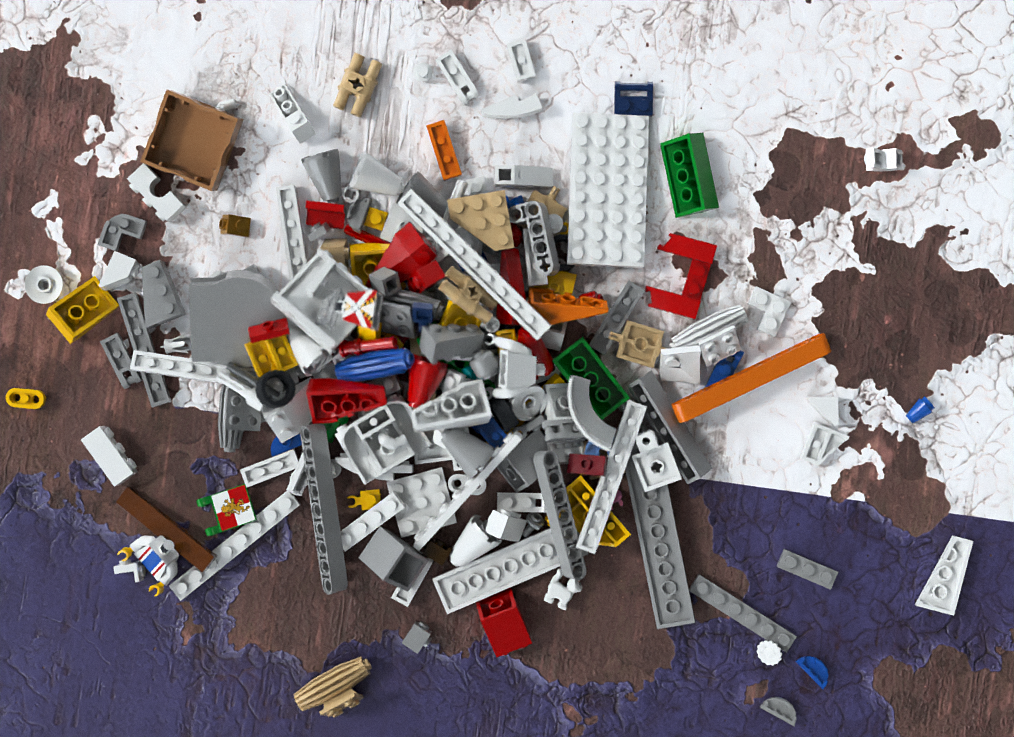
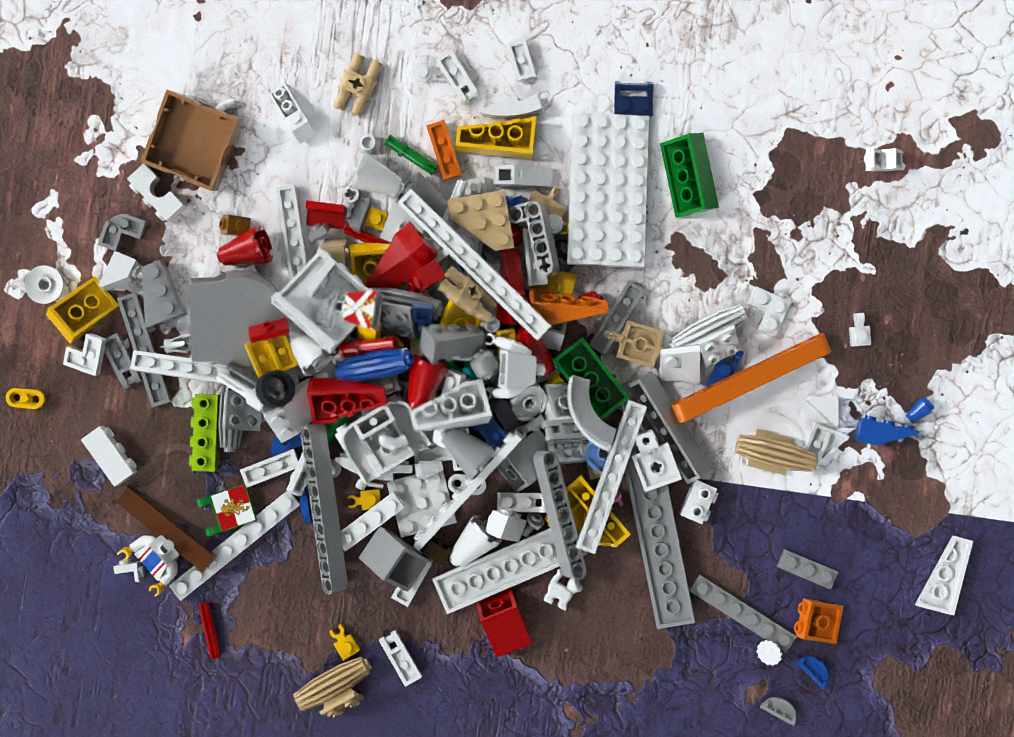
light grey cone [301,149,342,203] -> none
light grey brick [369,267,402,298] -> none
light grey brick [402,621,432,654] -> none
dark red plate [567,453,608,477] -> none
red wedge [645,233,717,320] -> none
none -> white plate [63,333,107,376]
none -> lime brick [189,394,220,472]
none -> red axle [199,602,221,659]
none -> red cone [217,226,273,266]
none -> blue plate [300,485,313,524]
none -> yellow plate [329,624,360,661]
none -> white hand [355,478,383,491]
none -> white plate [359,134,378,153]
none -> white plate [379,630,422,687]
none -> green pin [384,134,438,176]
none -> white cone [414,460,443,480]
none -> yellow wedge [455,116,536,160]
none -> white brick [679,480,718,524]
none -> tan plate [734,429,818,475]
none -> orange plate [794,598,844,644]
none -> white plate [849,313,871,347]
none -> blue slope [853,415,919,445]

